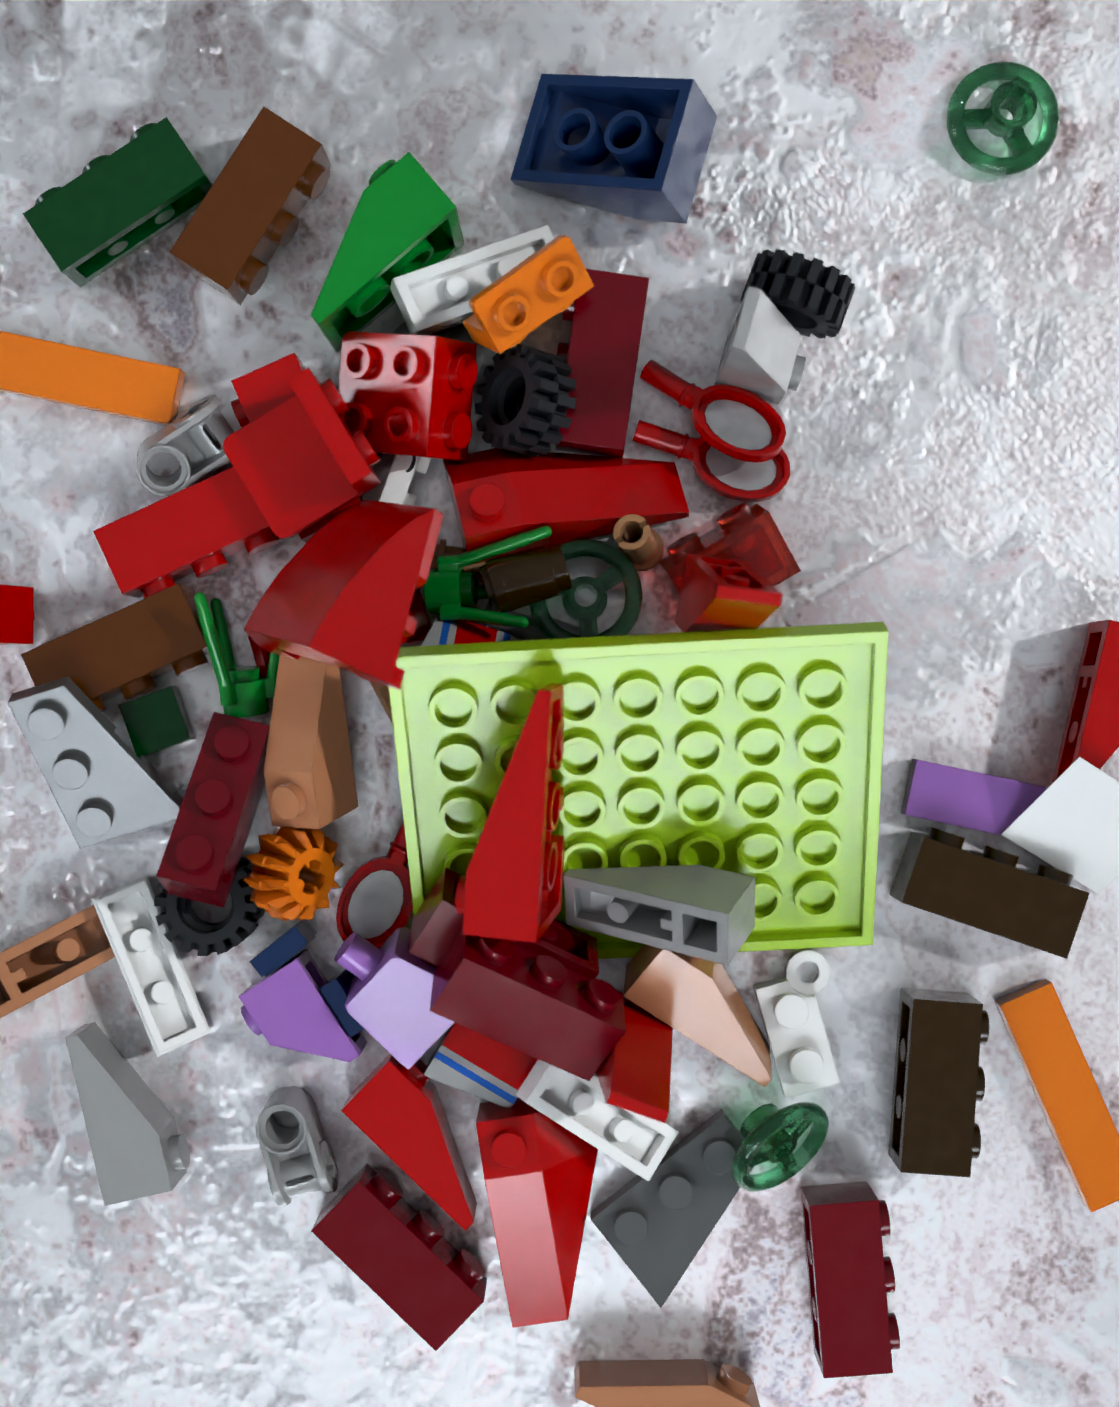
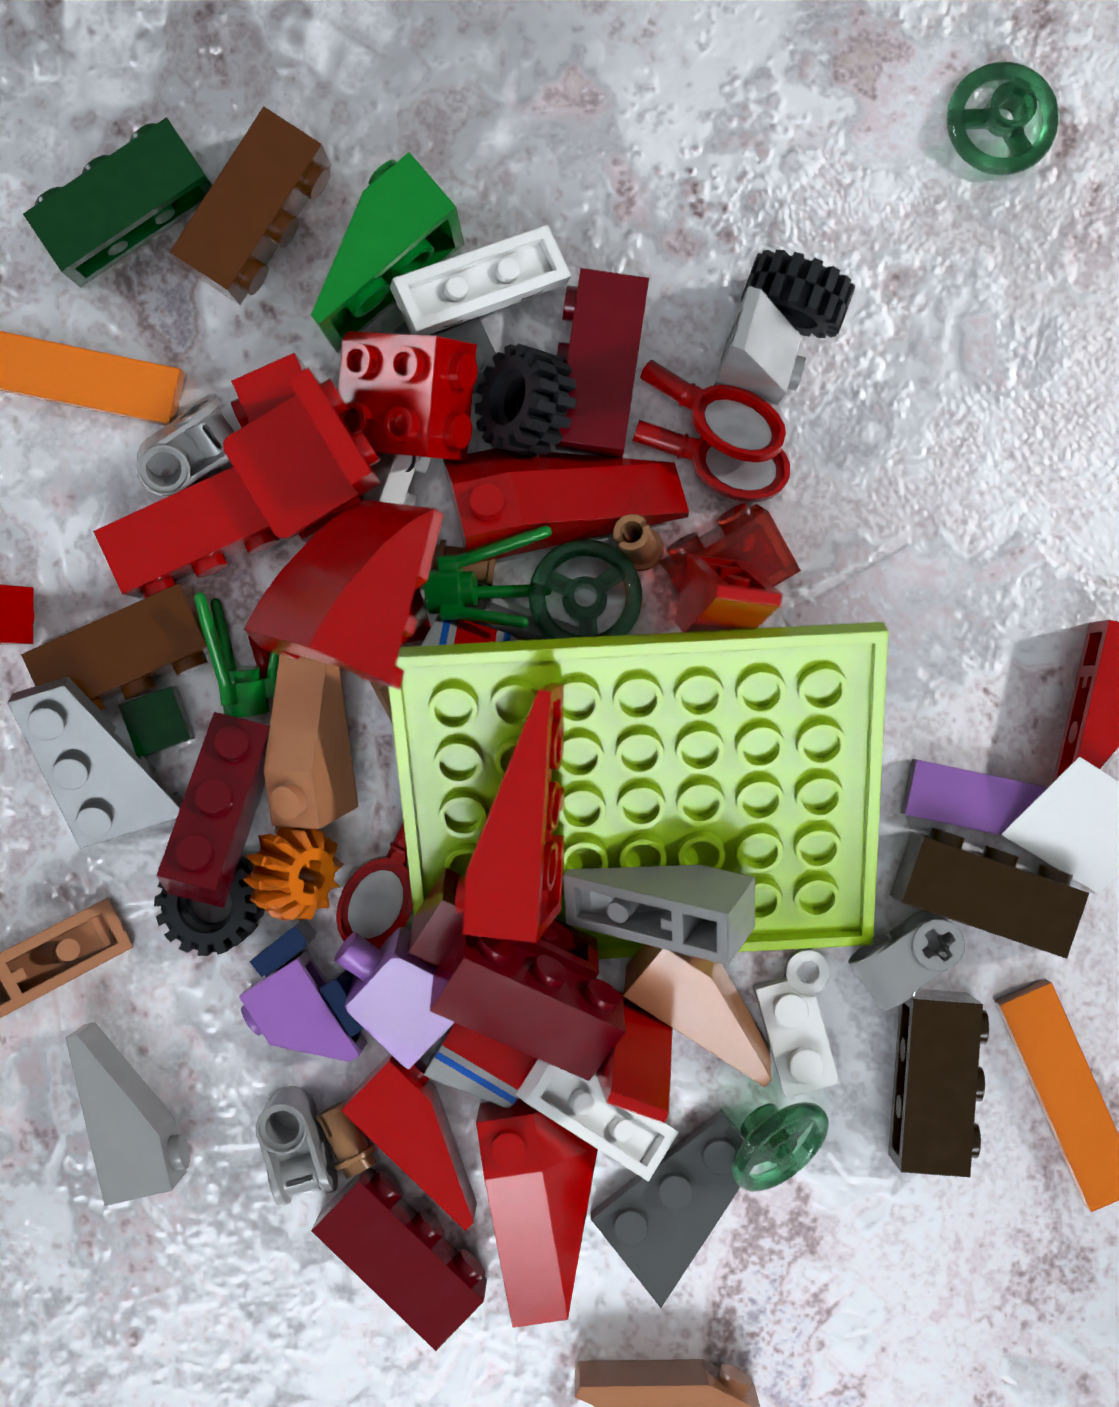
white tile [91,876,211,1057] -> none
orange bracket [462,235,594,354] -> none
dark brown piece [479,544,572,613] -> none
dark blue slope [510,74,717,223] -> none
dark red brick [800,1181,900,1379] -> none
none -> medium nougat pin [315,1099,377,1178]
none -> light grey piece [848,910,965,1011]

